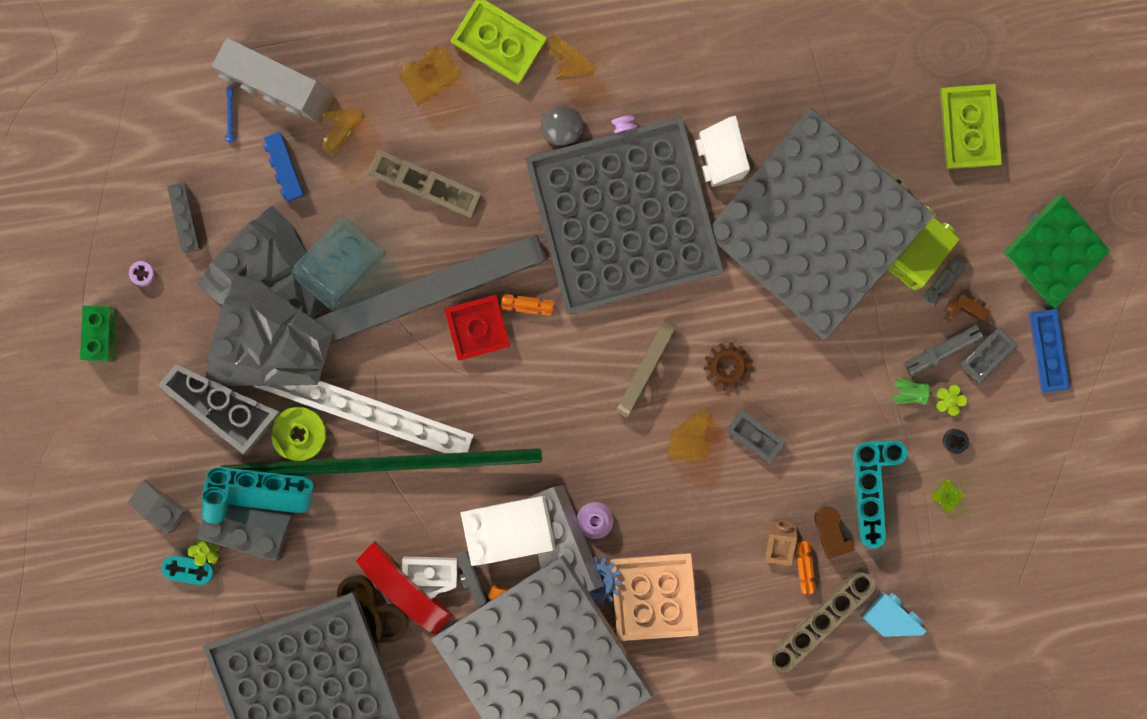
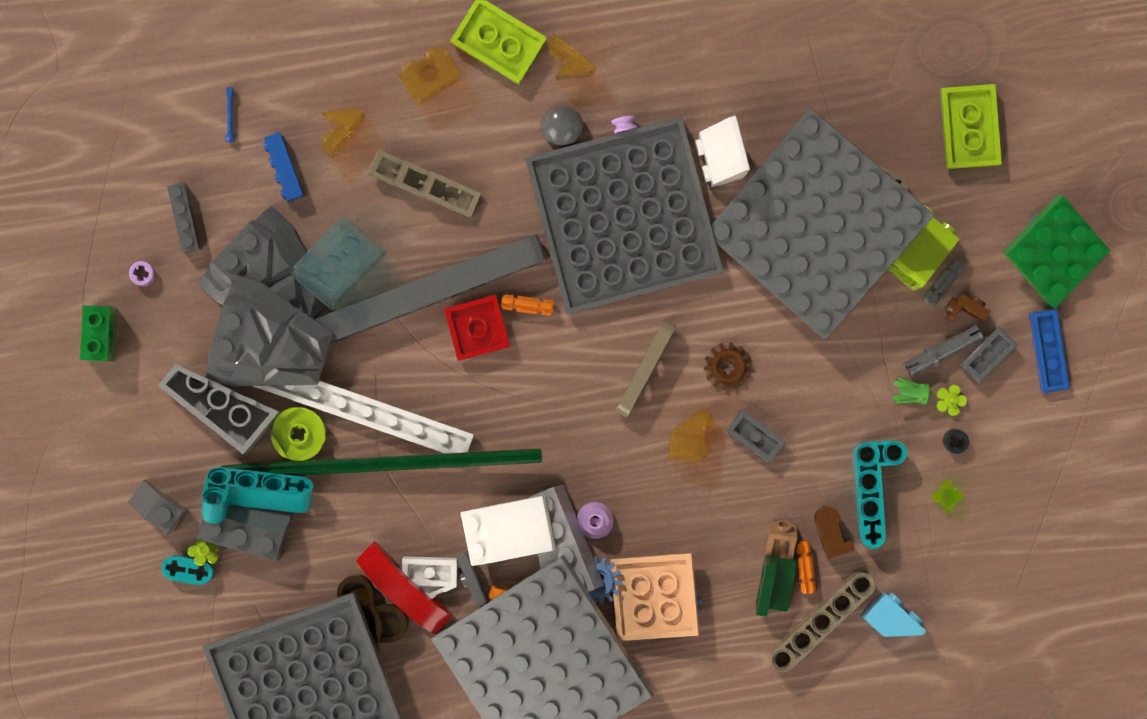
light grey wedge [212,38,334,124] -> none
none -> dark green panel [755,555,797,617]

